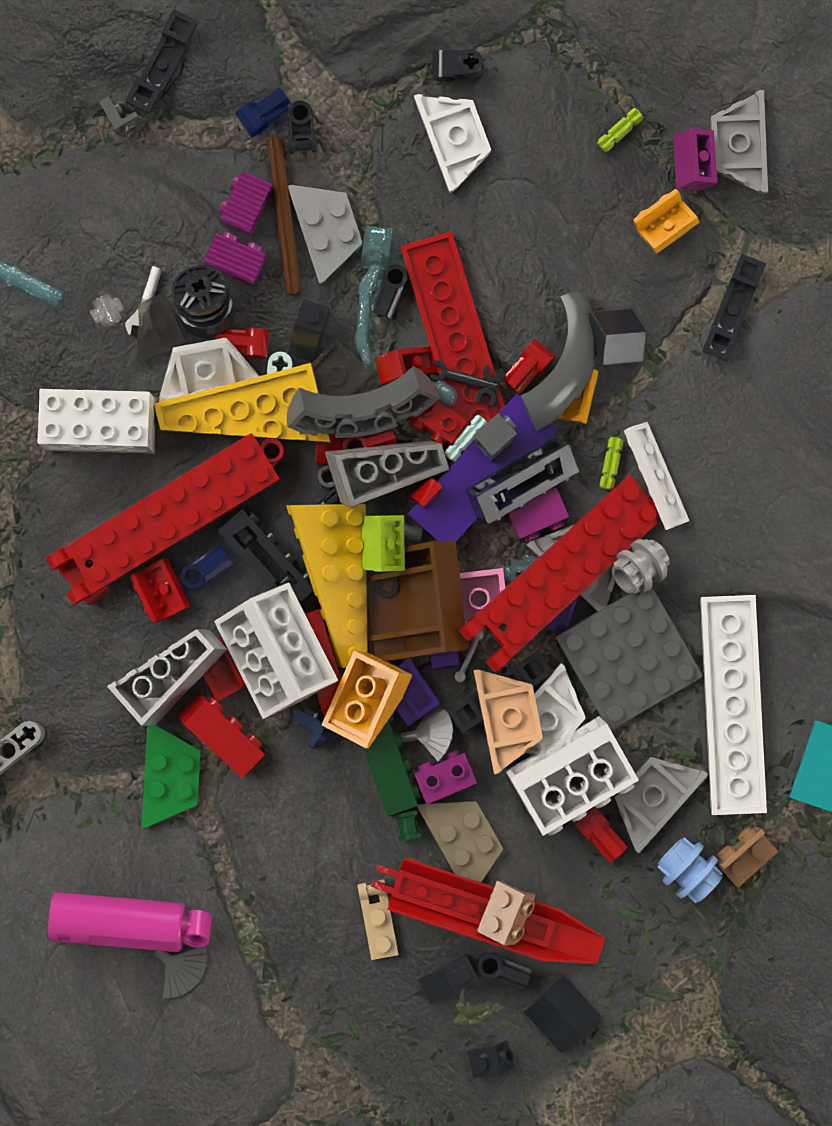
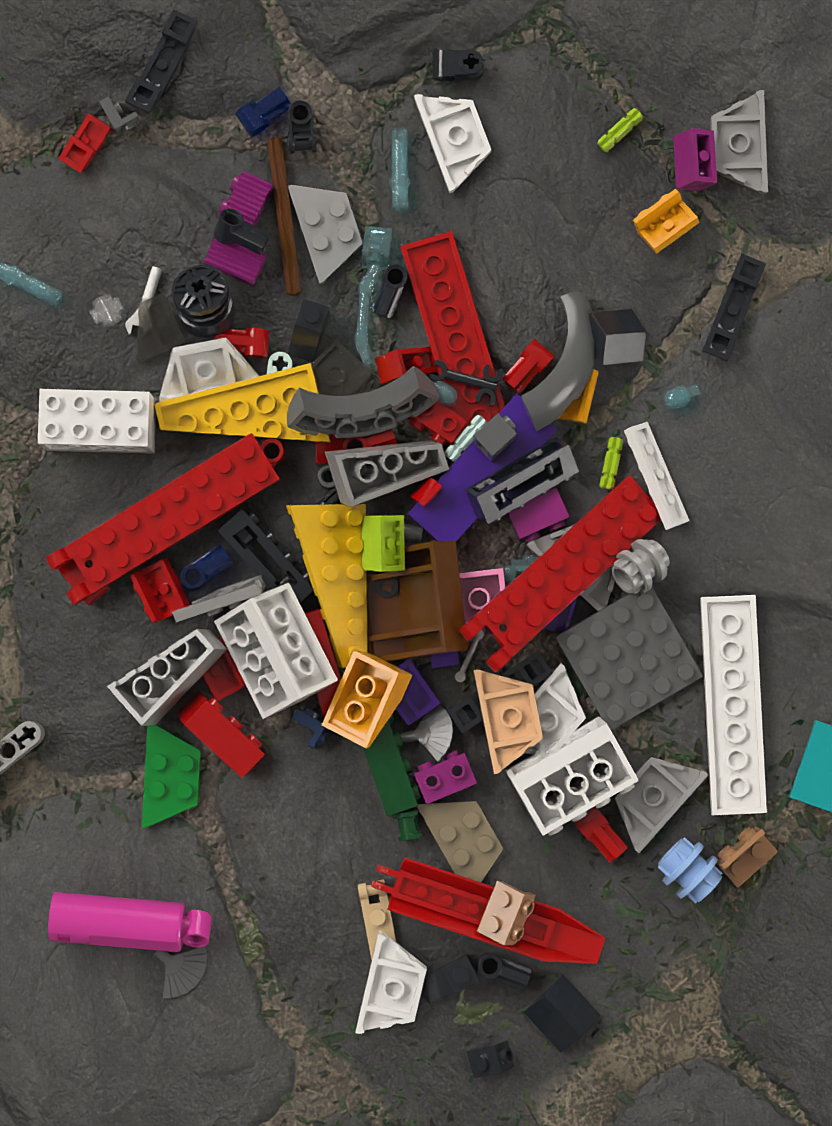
none -> red slope [58,113,112,173]
none -> light grey wing [172,575,265,622]
none -> black piece [213,208,270,255]
none -> white wing [355,931,427,1034]
none -> clear light blue pin [389,128,410,211]
none -> clear light blue cylinder [663,384,701,410]

